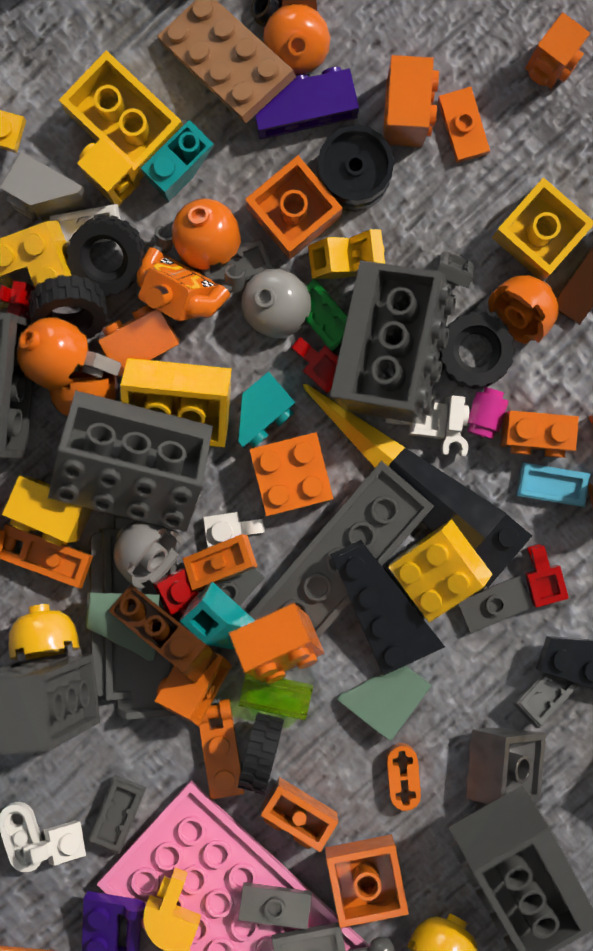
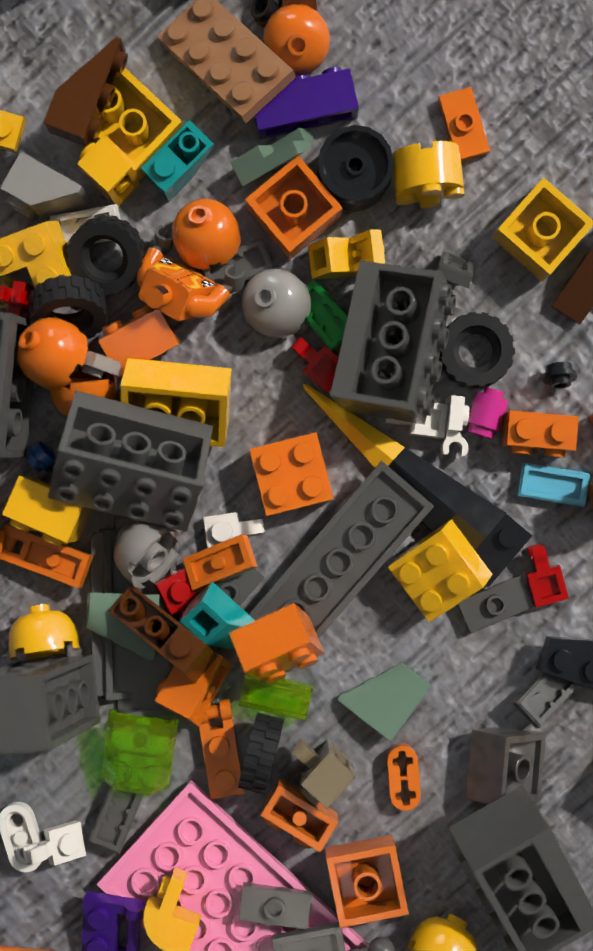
teal slope [238,371,295,448] -> none
black wing [330,540,445,675] -> none
orange brick [383,55,439,147] -> none
orange cylinder [488,275,559,344] -> none
orange brick [525,12,590,89] -> none
none -> blue plate [26,441,57,472]
none -> reddish brown slope [43,37,128,147]
none -> clear neon green slope [100,709,179,795]
none -> sand green slope [230,128,314,187]
none -> dark tan brick [292,739,356,808]
none -> yellow brick [393,141,465,208]
none -> black plate [542,362,577,389]

